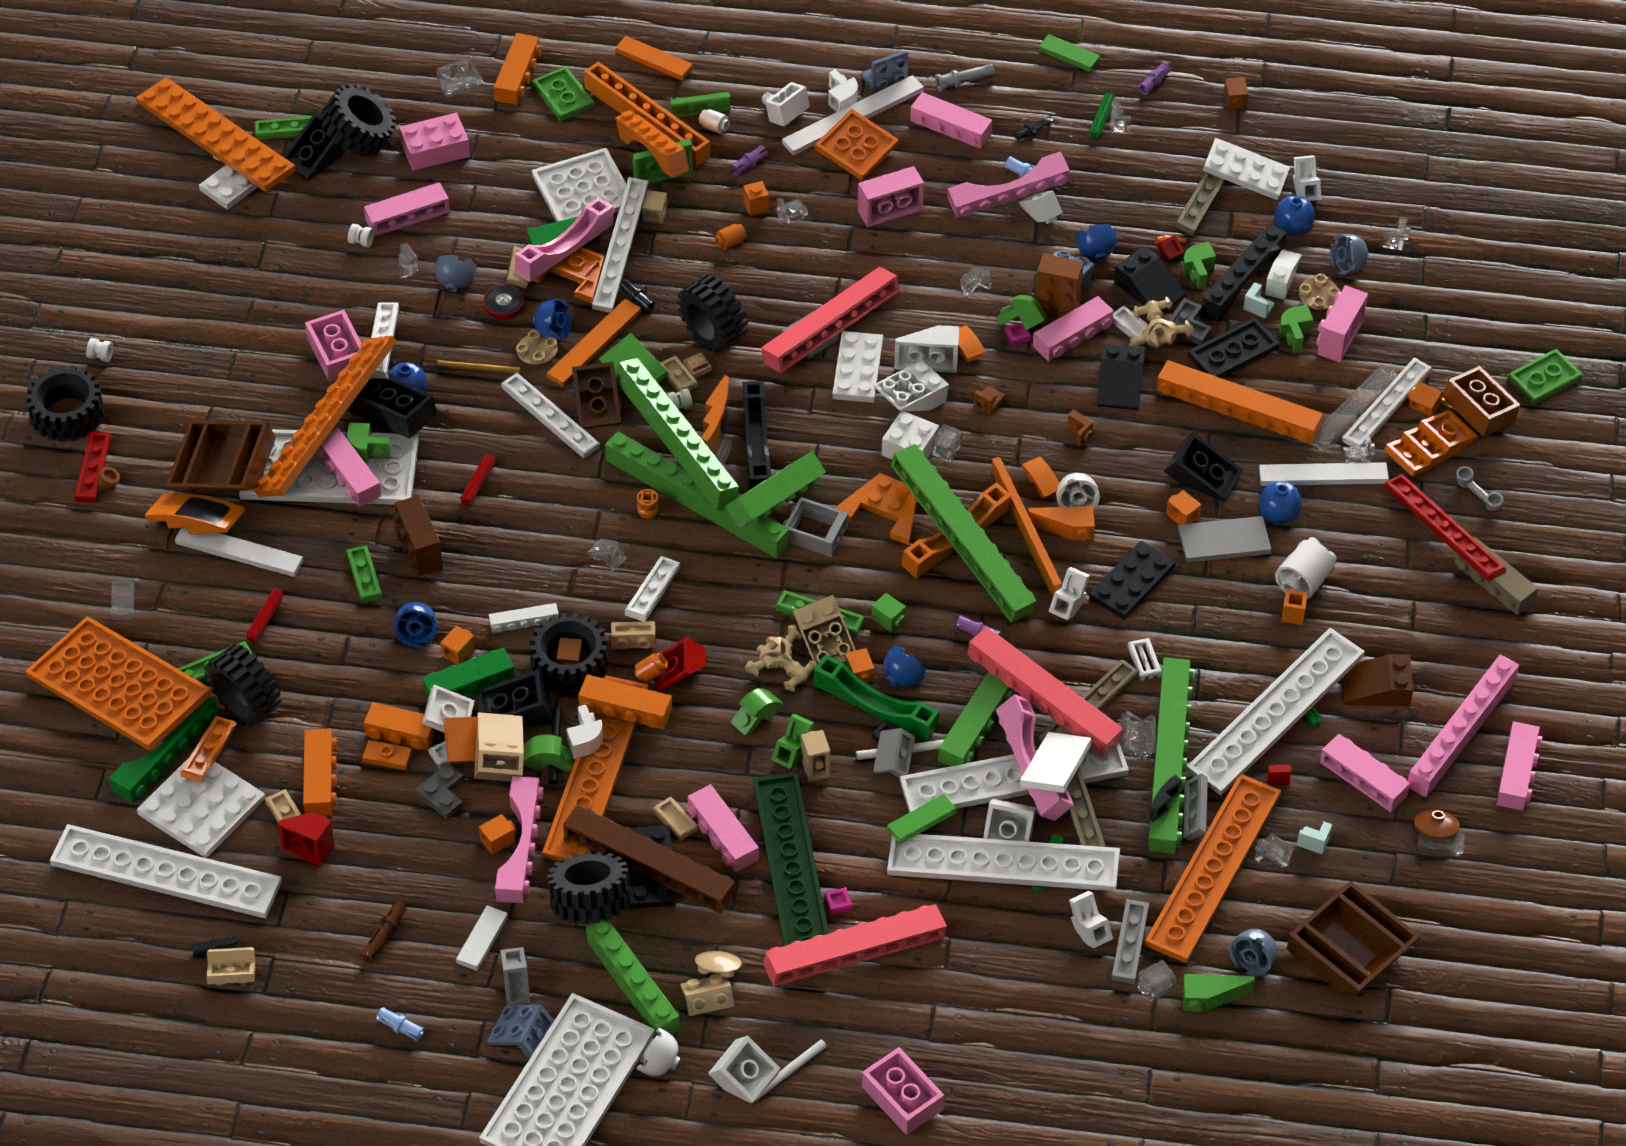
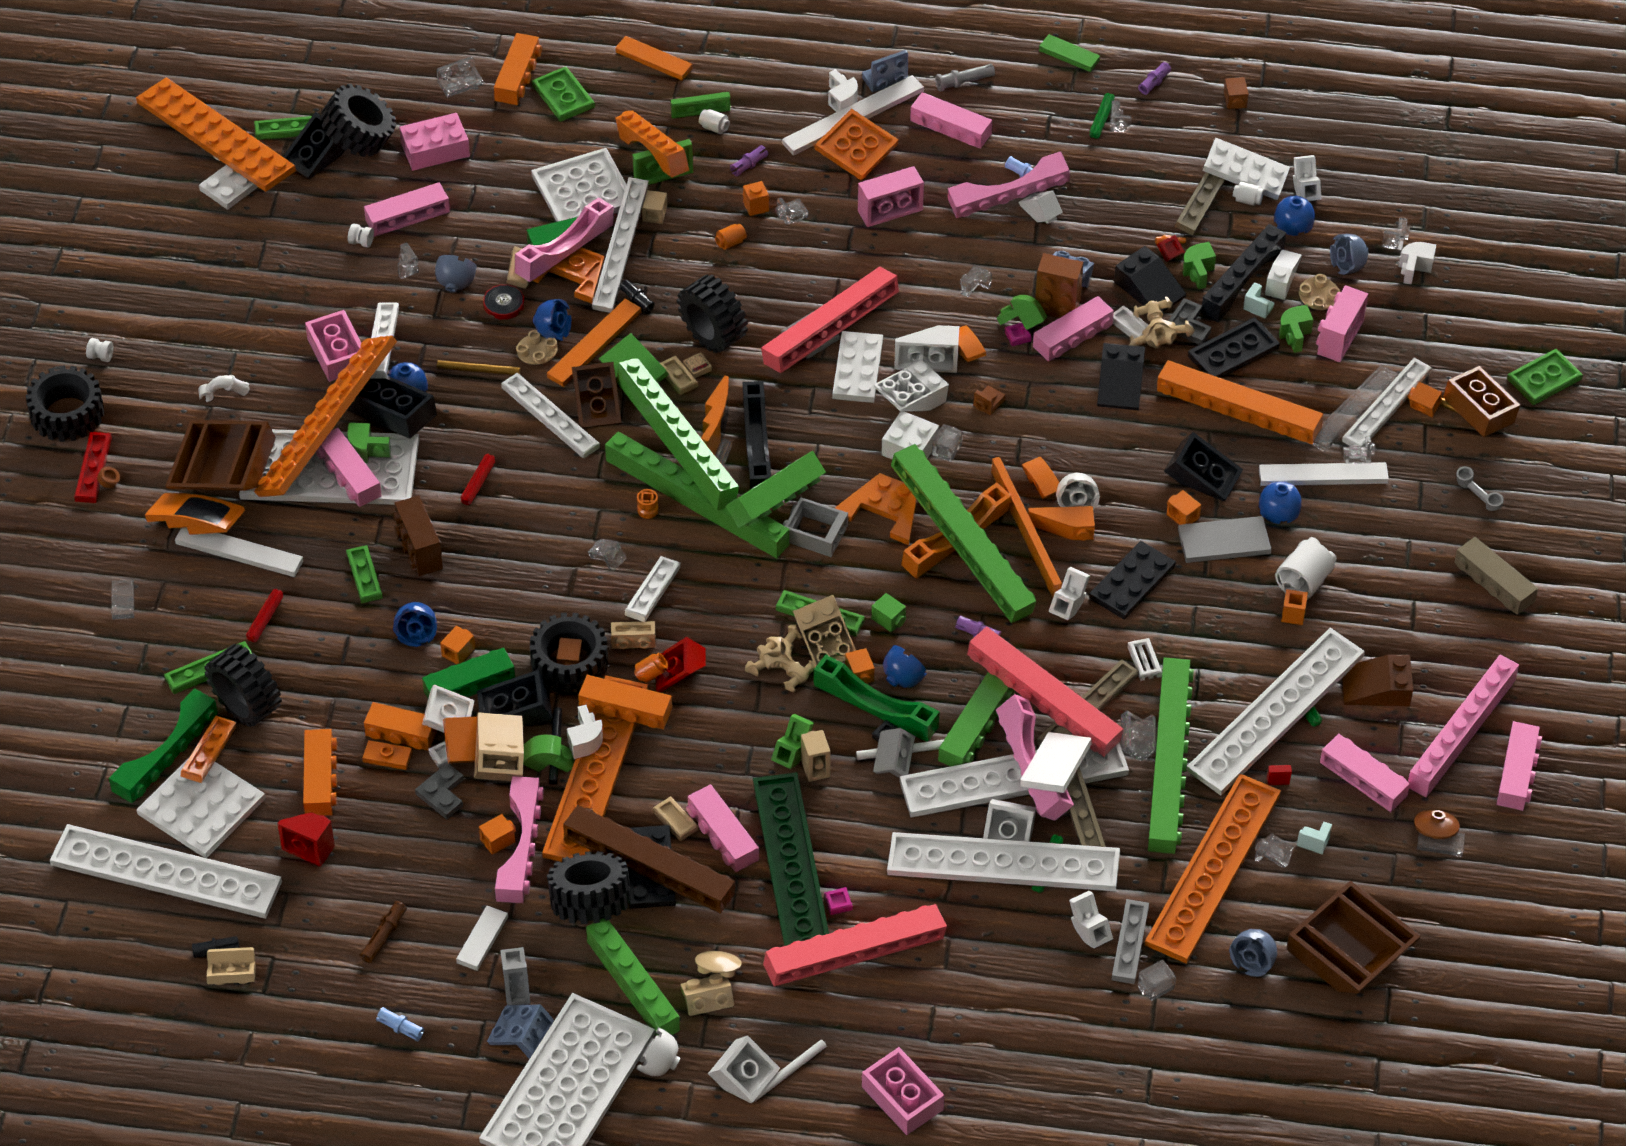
orange plate [25,616,212,751] -> none
tan plate [265,789,301,822] -> none
white piece [489,603,559,633] -> none
orange brick [584,61,710,168] -> none
white wheel [666,388,693,410] -> none
bright green brick [731,688,783,736] -> none
white brick [762,82,810,126] -> none
bright green tile [887,794,957,844] -> none
black piece [1014,118,1053,141] -> none
dark orange bracket [1067,410,1094,447] -> none
blue cylinder [1075,224,1117,262] -> none
black slope [1150,774,1182,822] -> none
light grey plate [1183,773,1208,841] -> none
bright green slope [1183,974,1255,1012] -> none
orange slope [1384,410,1478,477] -> none
red tile [1385,474,1506,582] -> none
none -> white piece [198,375,249,402]
none -> white brick [1233,182,1264,206]
none -> white brick [1399,242,1436,285]

